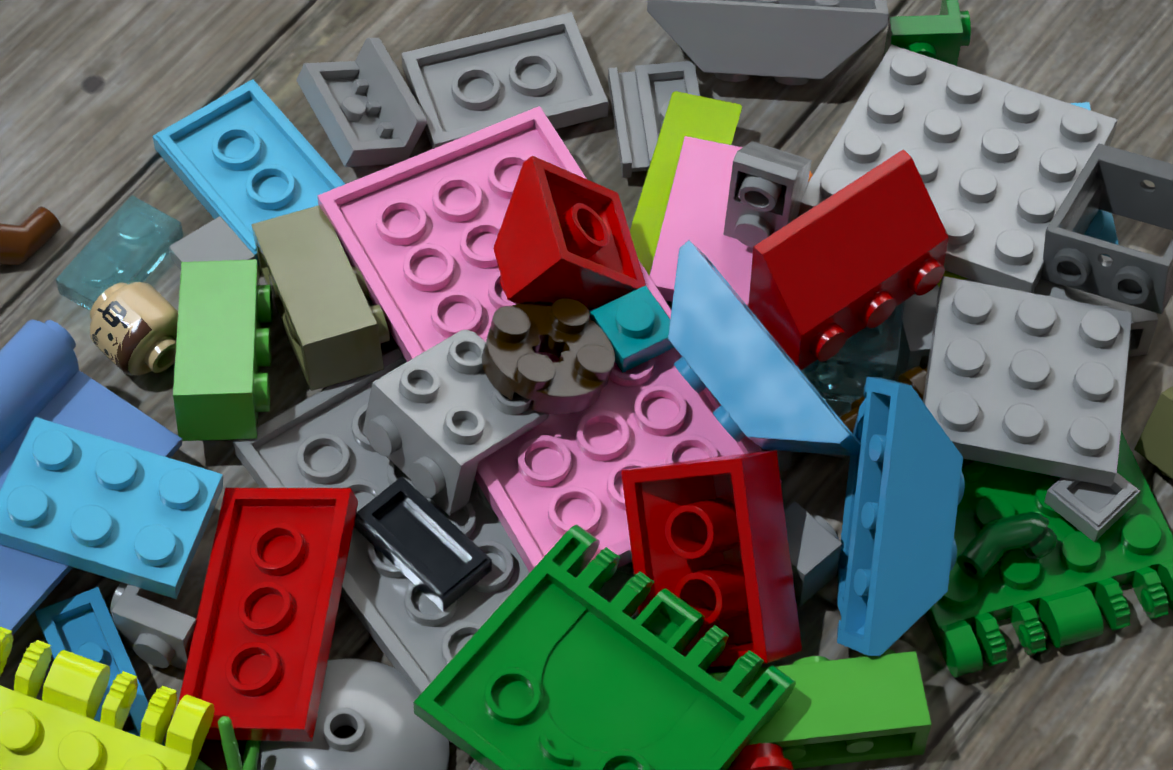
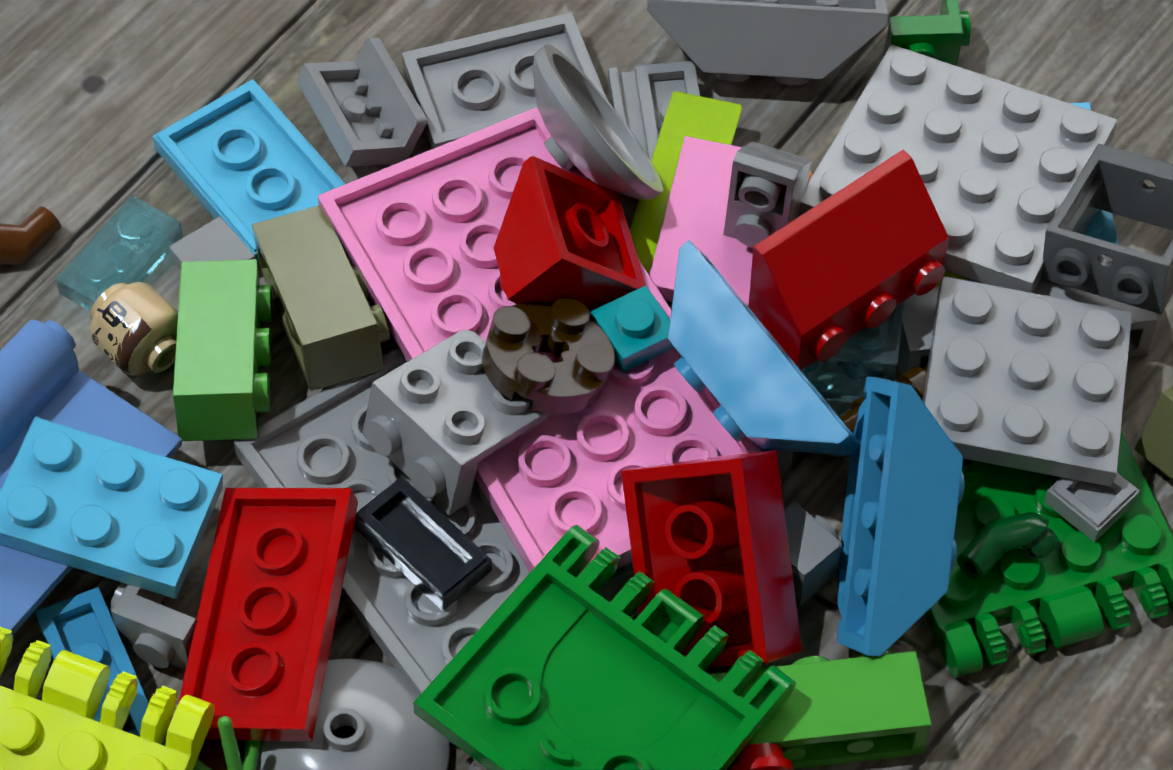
none -> light grey dish [533,44,663,200]

